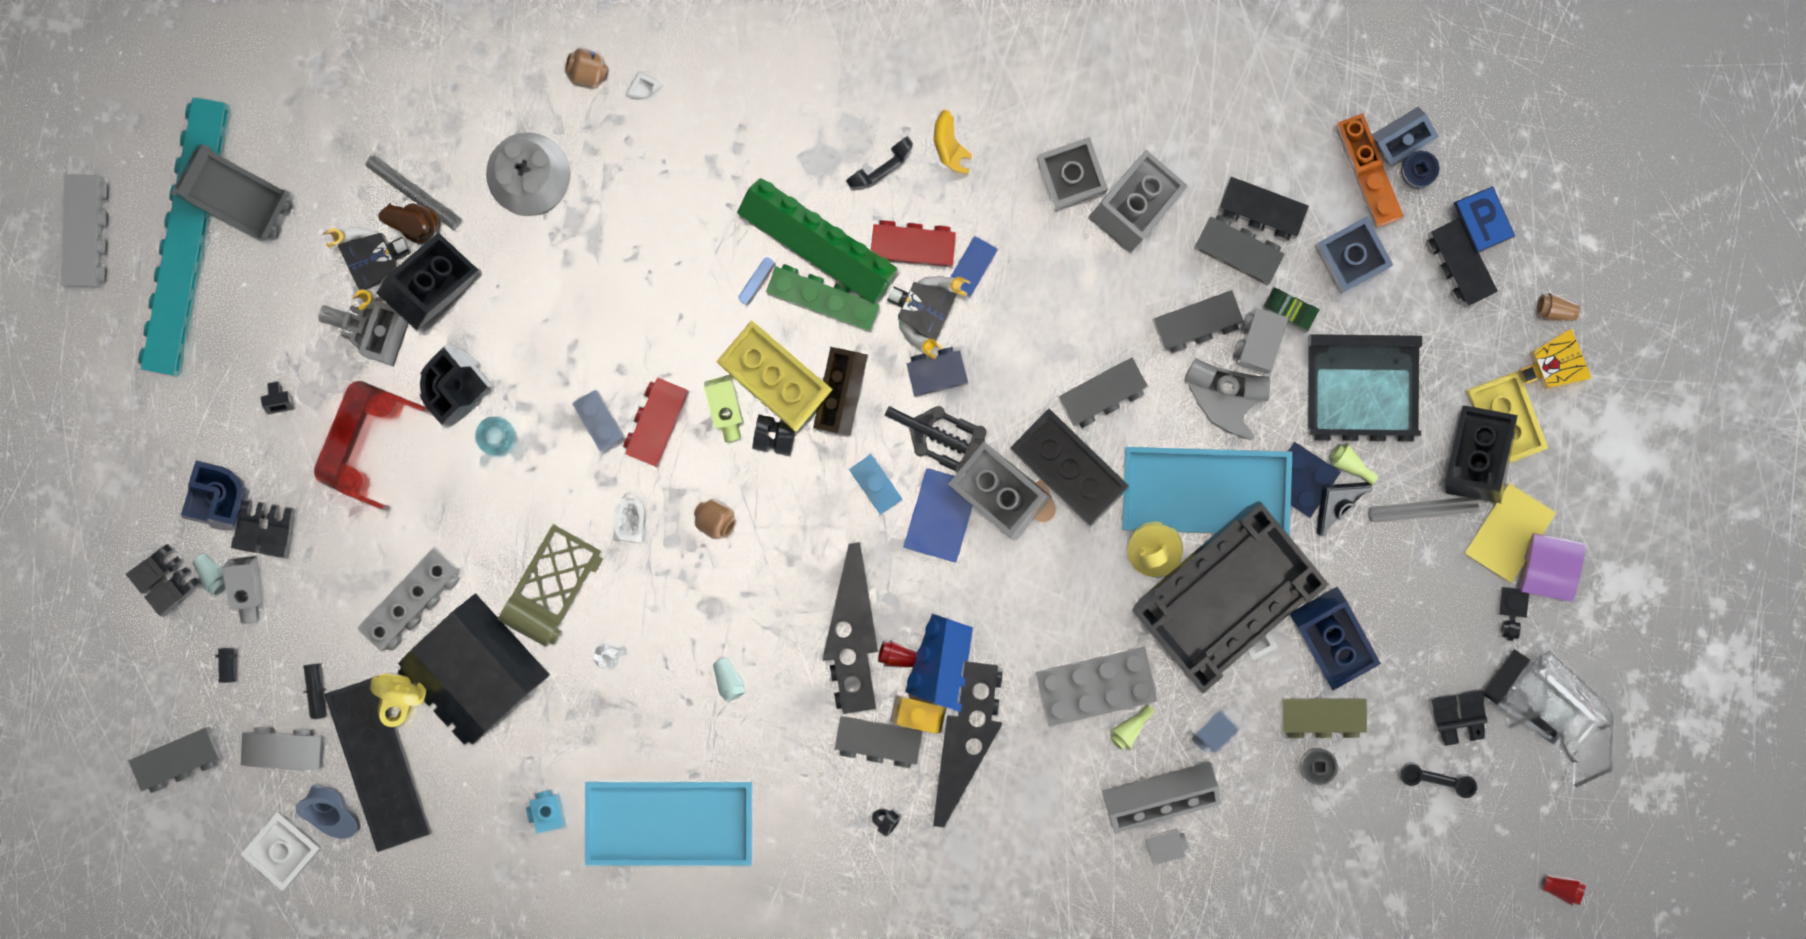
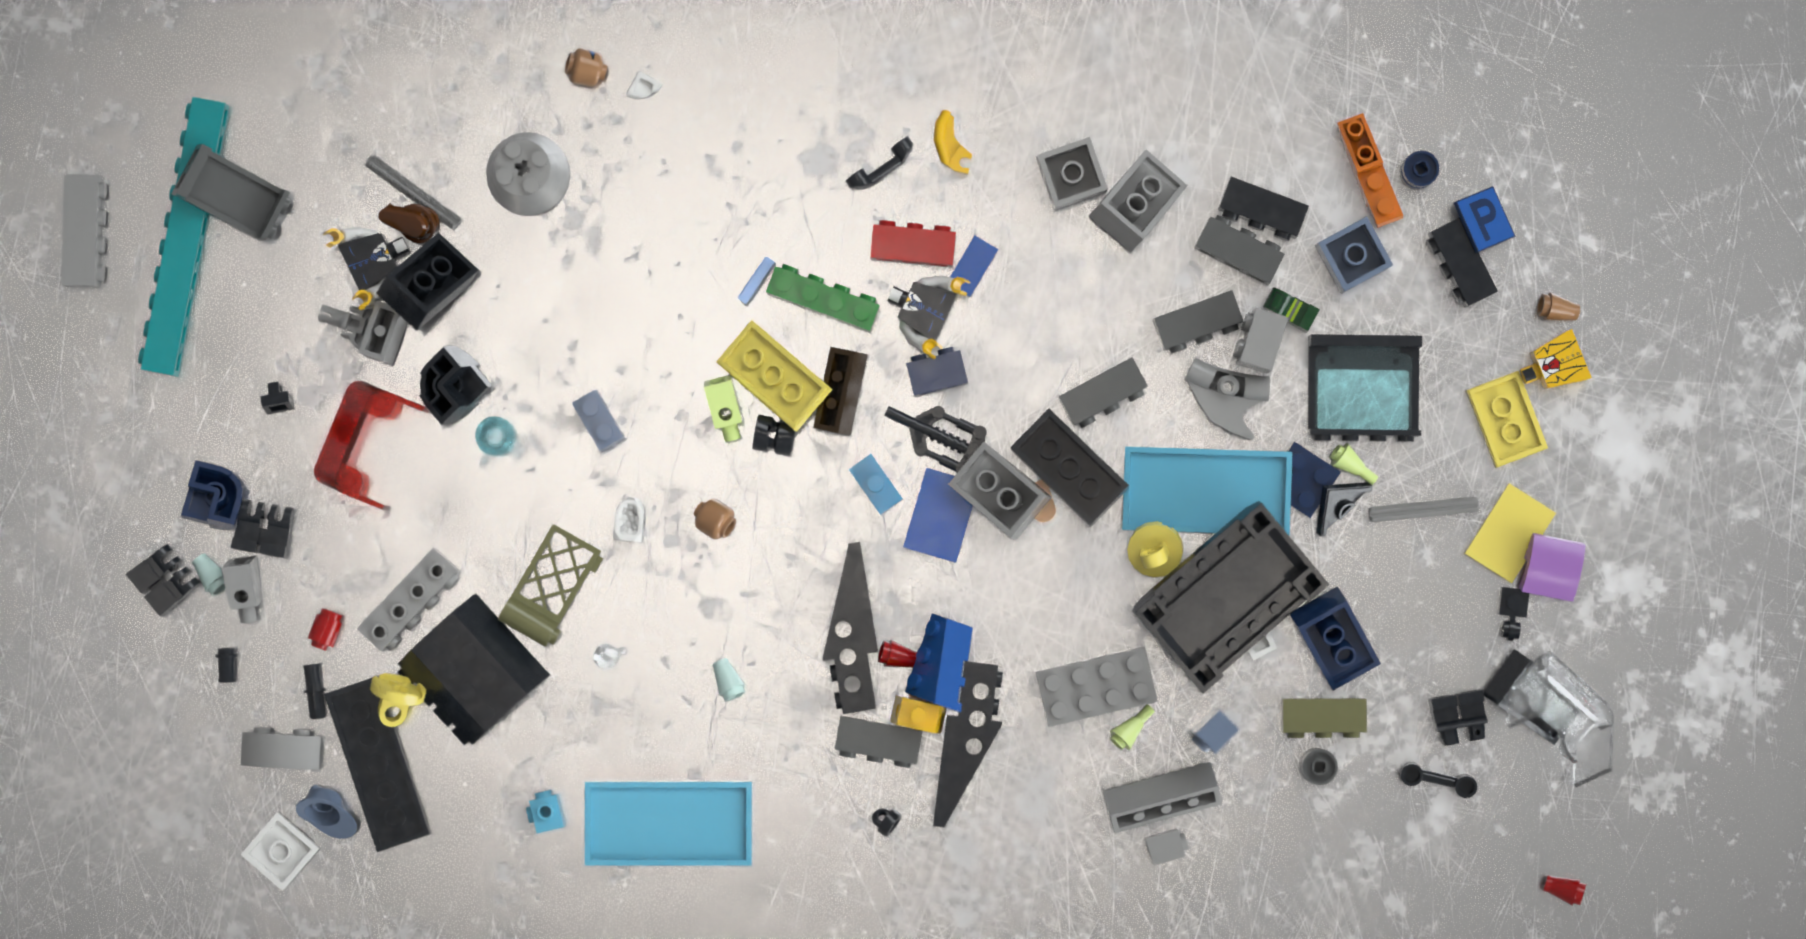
dark grey brick [128,727,222,793] -> none
brick [623,377,689,467] -> none
green brick [736,177,898,304] -> none
sand blue brick [1372,106,1439,165] -> none
black slope [1445,405,1518,503] -> none
none -> red brick [307,608,343,651]

